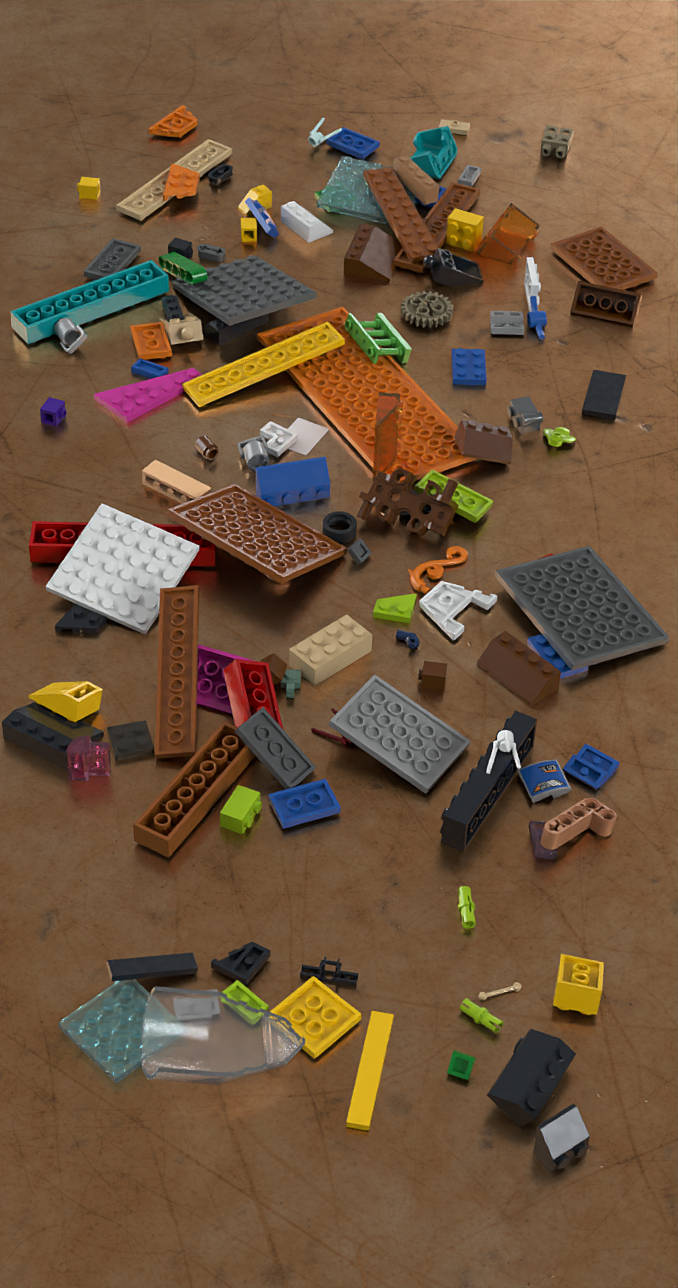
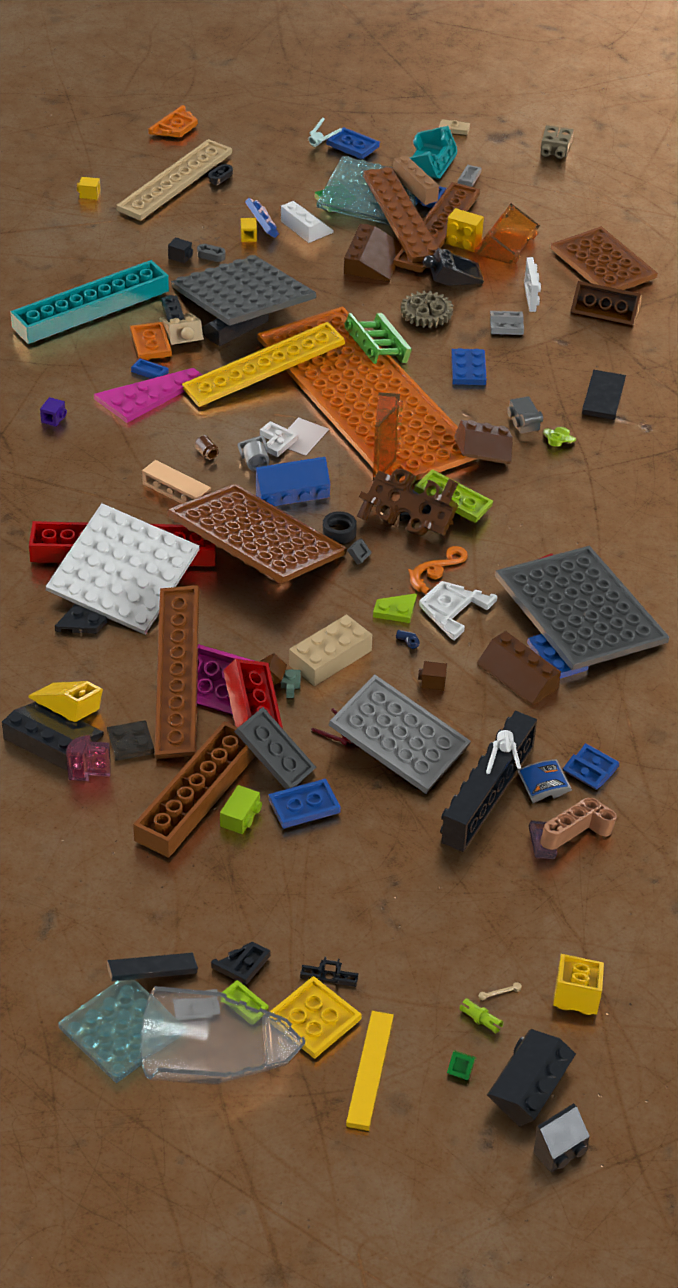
light grey piece [54,318,87,354] -> none
dark grey plate [83,238,141,280] -> none
green beam [158,252,208,285] -> none
orange wing [163,164,200,201] -> none
yellow slope [238,184,272,216] -> none
lime pin [457,886,476,929] -> none
blue piece [527,296,547,340] -> none

